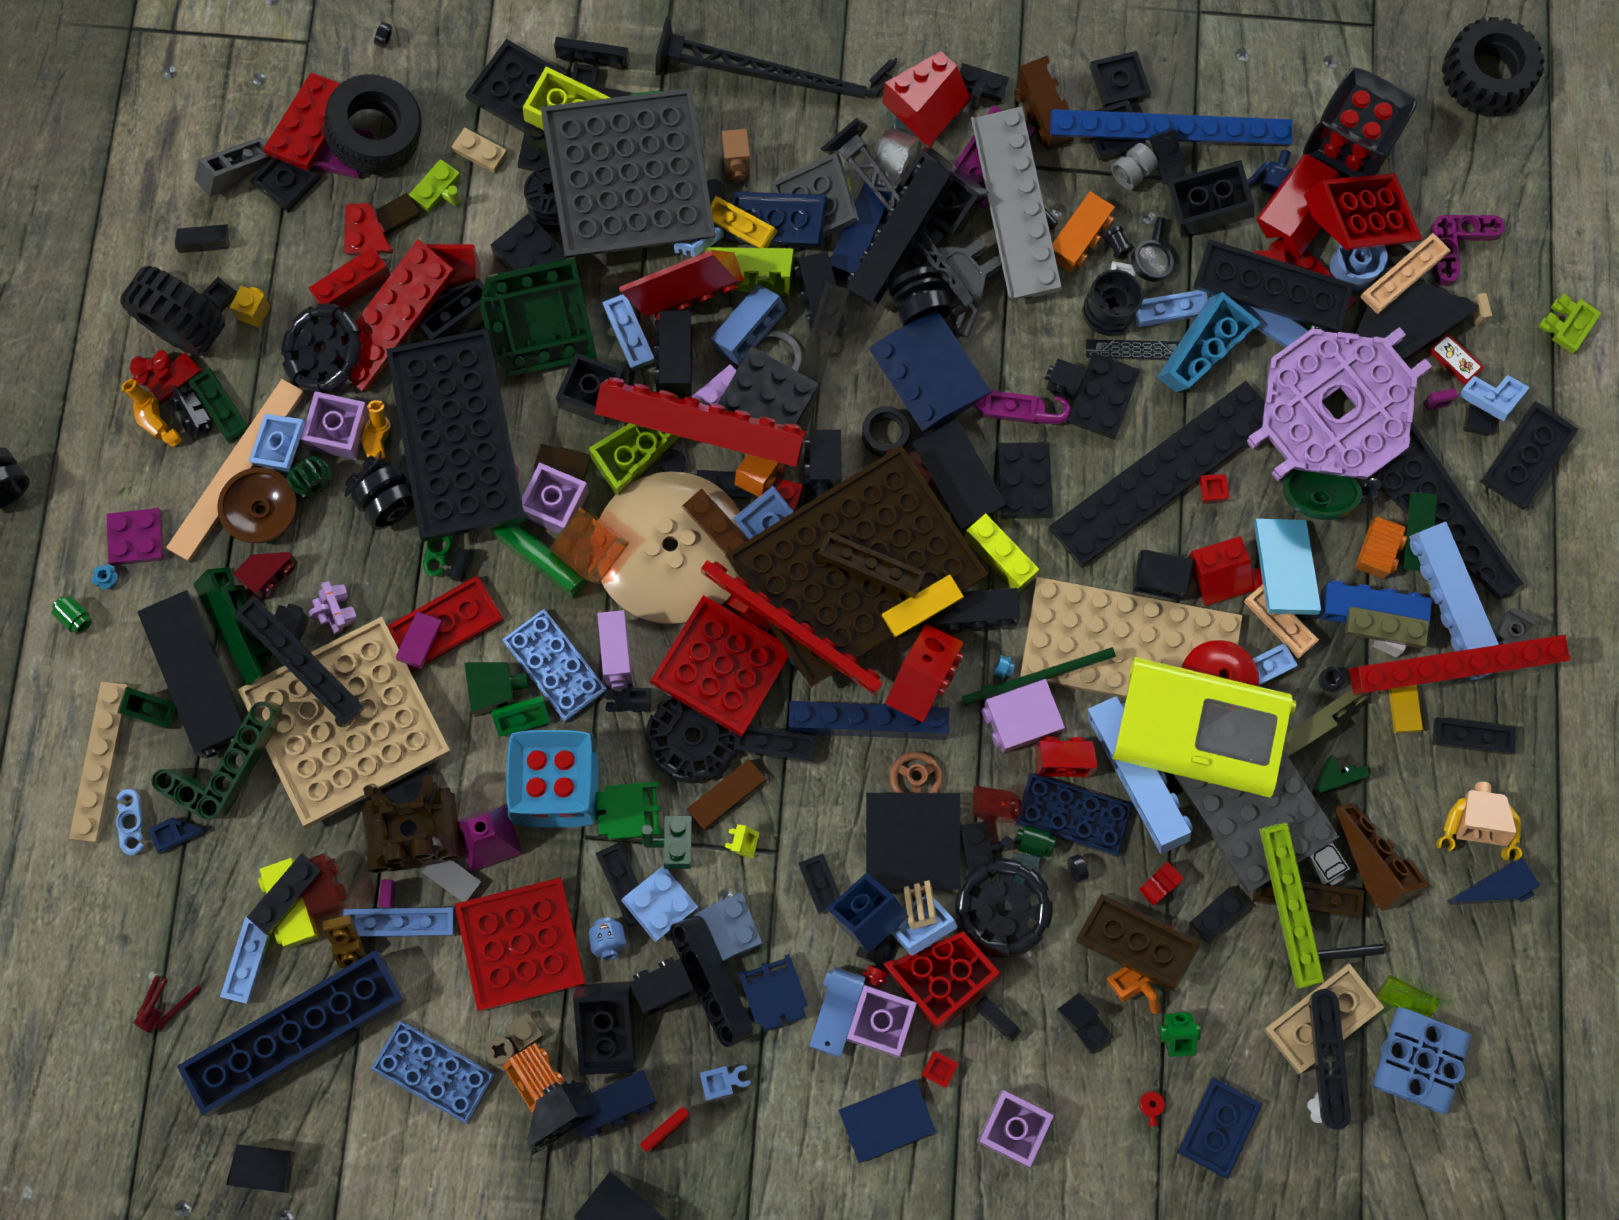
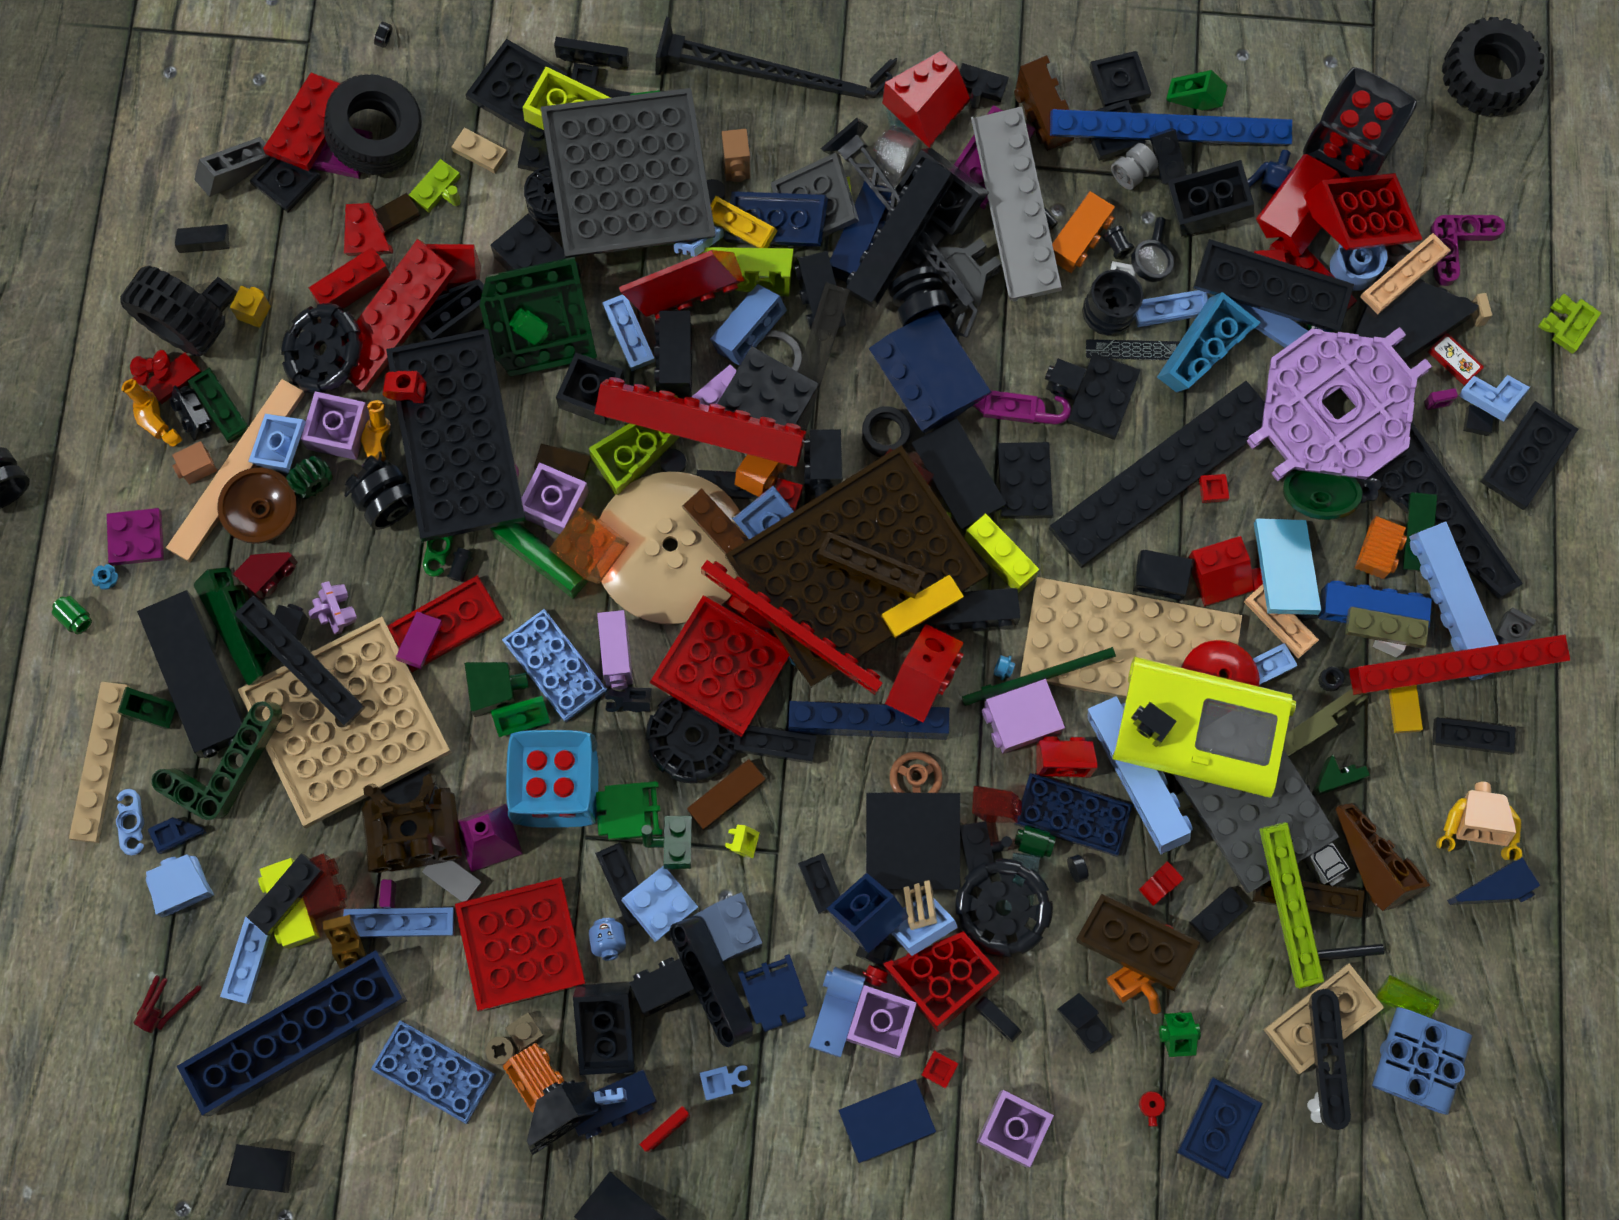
none -> light blue torso [146,854,214,917]
none -> nougat brick [172,441,218,485]
none -> red leg [382,371,427,403]
none -> green brick [509,308,549,345]
none -> light blue tile [594,1088,627,1105]
none -> black brick [1131,702,1177,747]
none -> green slope [1166,70,1228,111]

